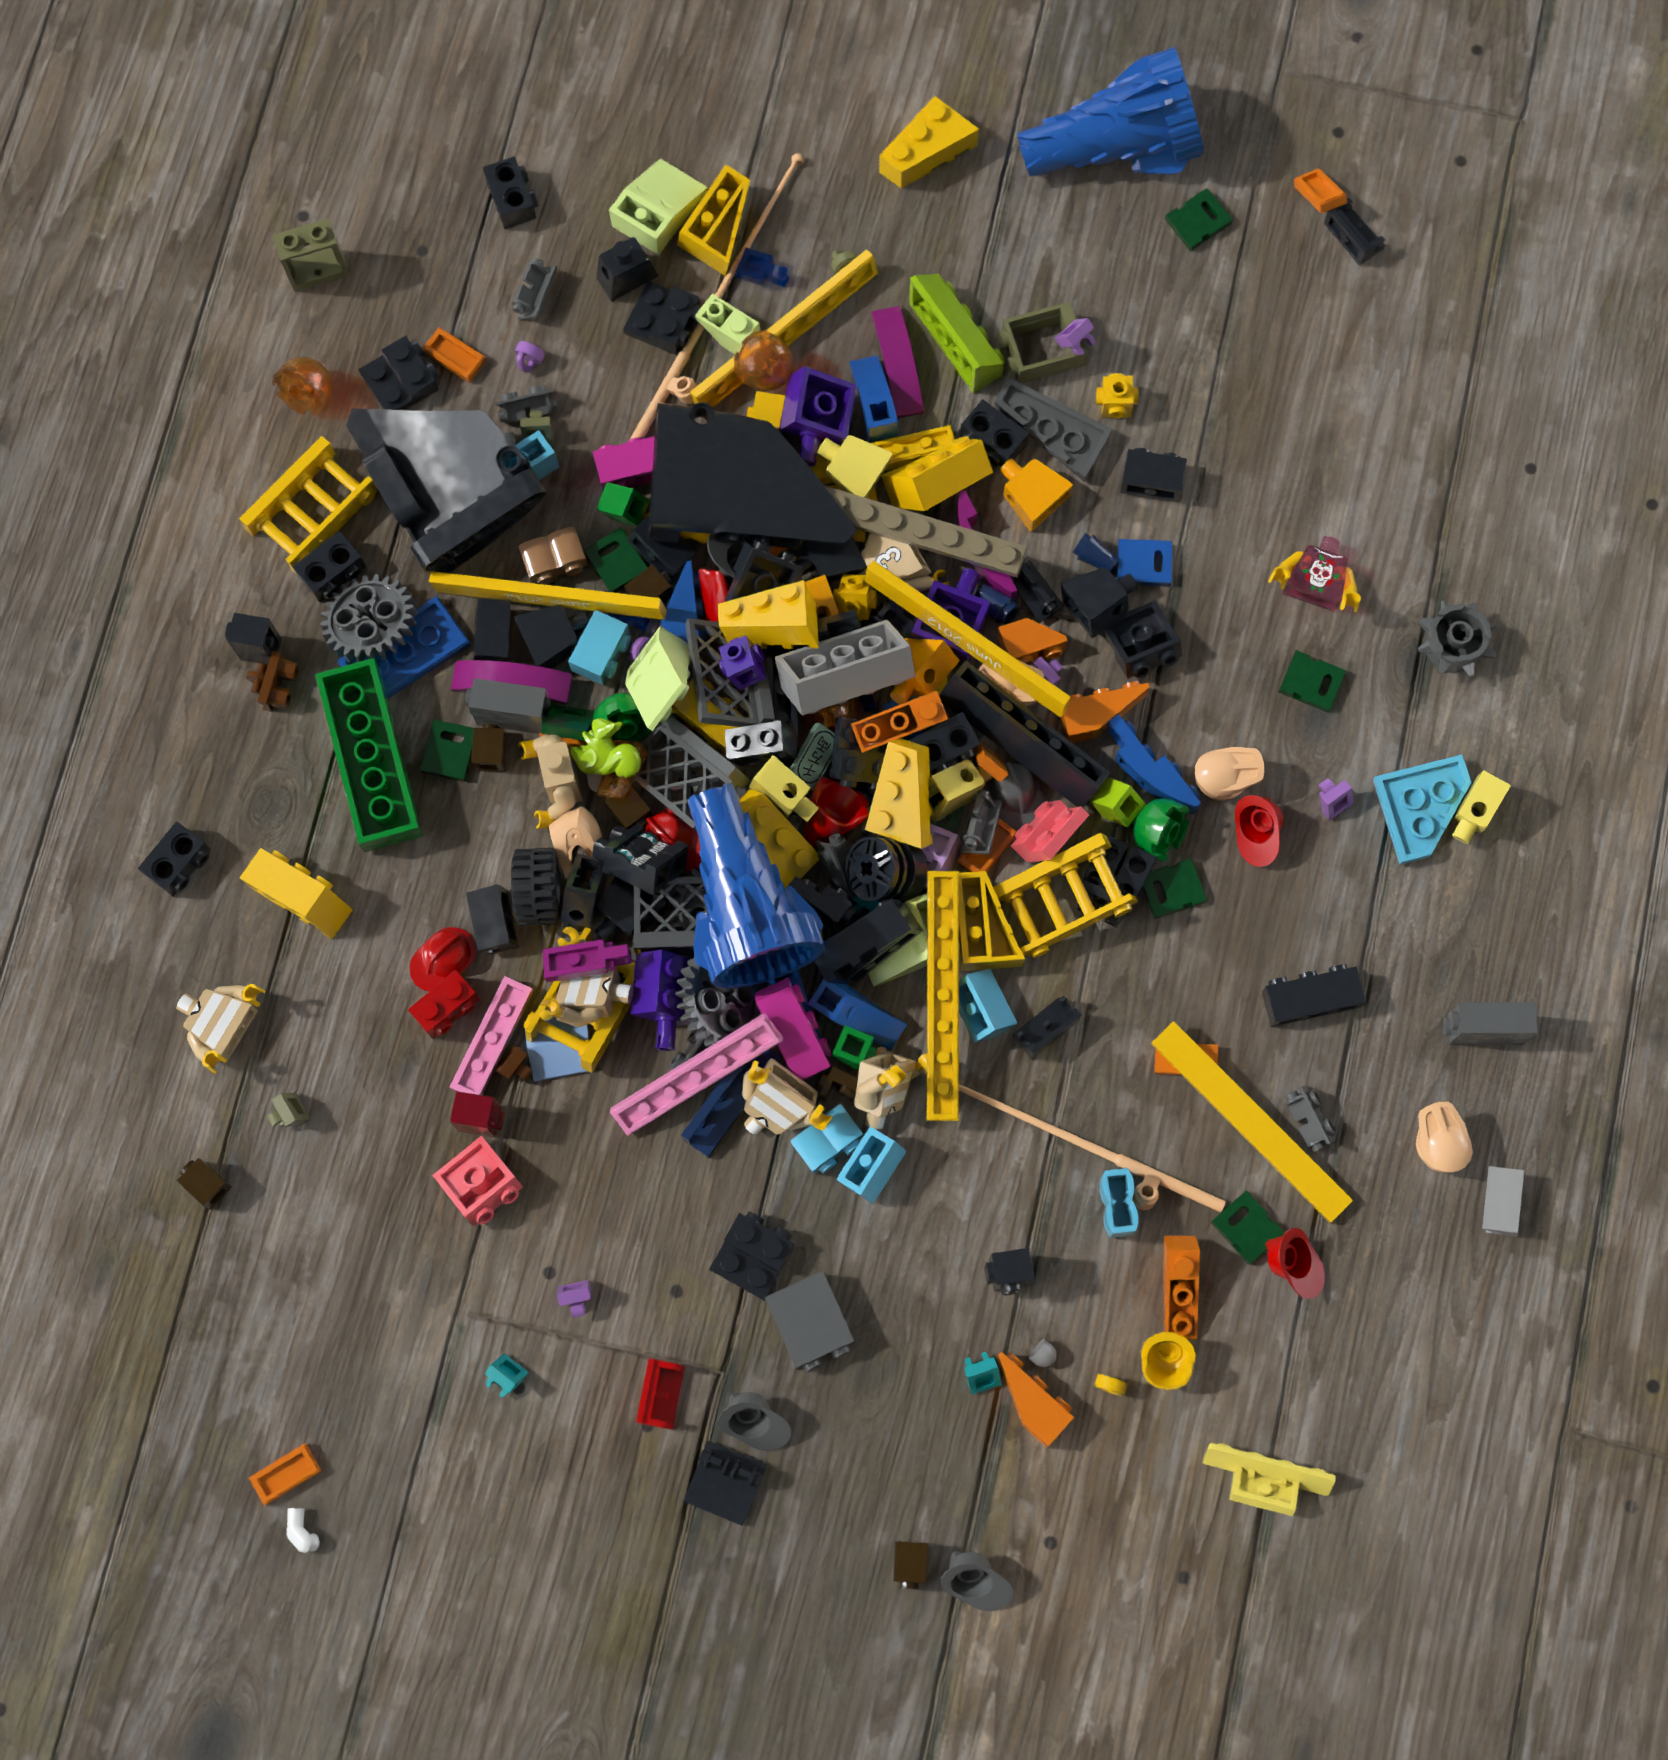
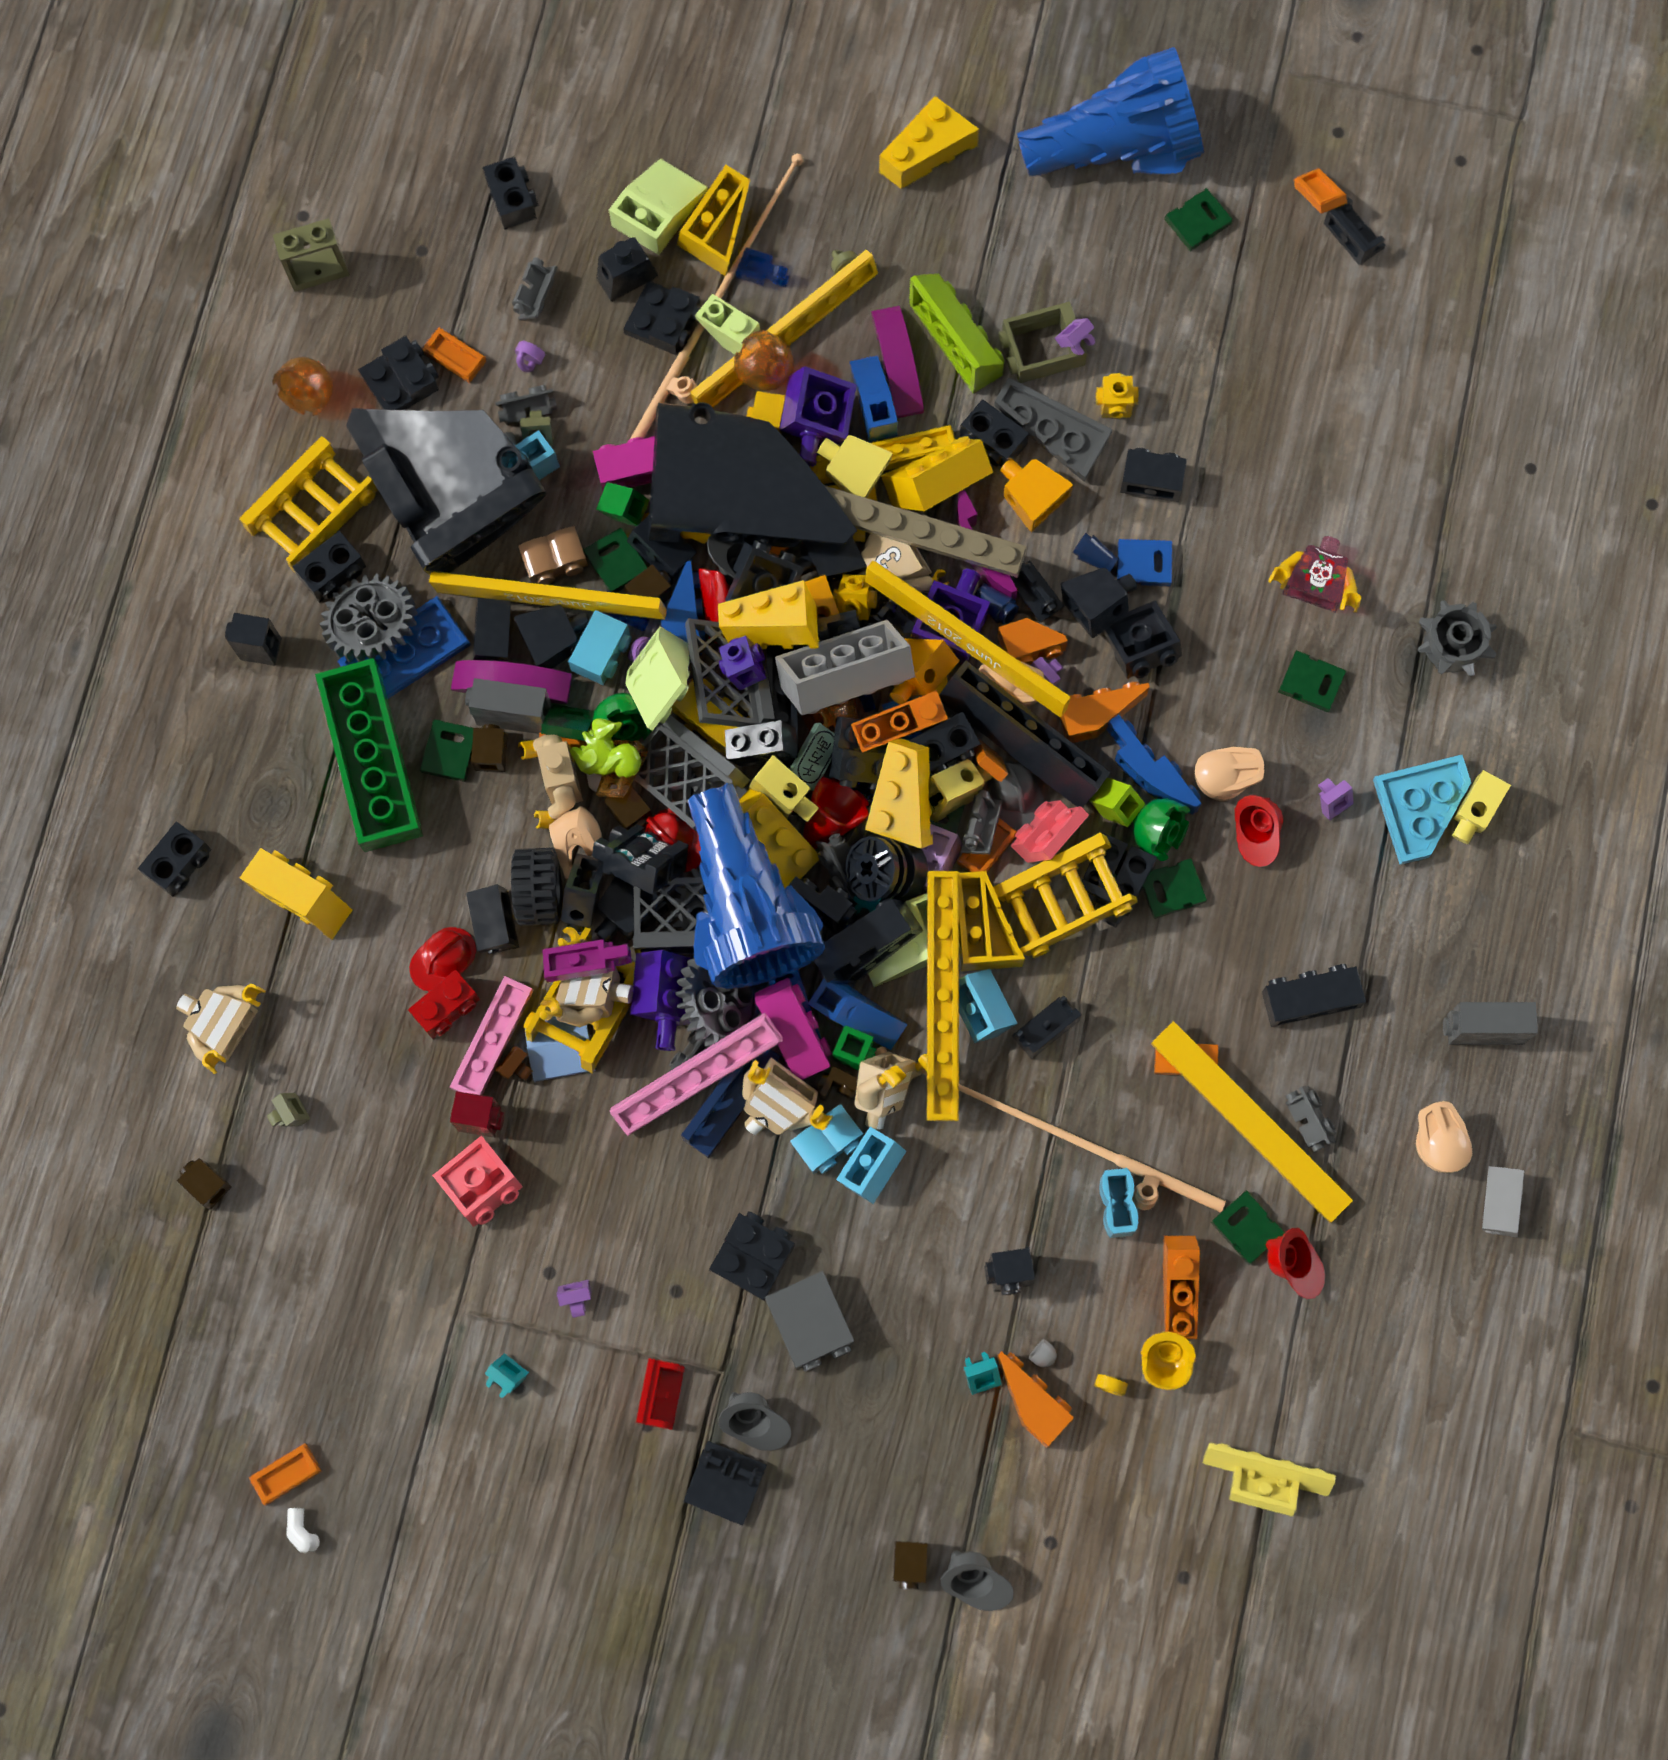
reddish brown hips [246,651,300,712] -> none

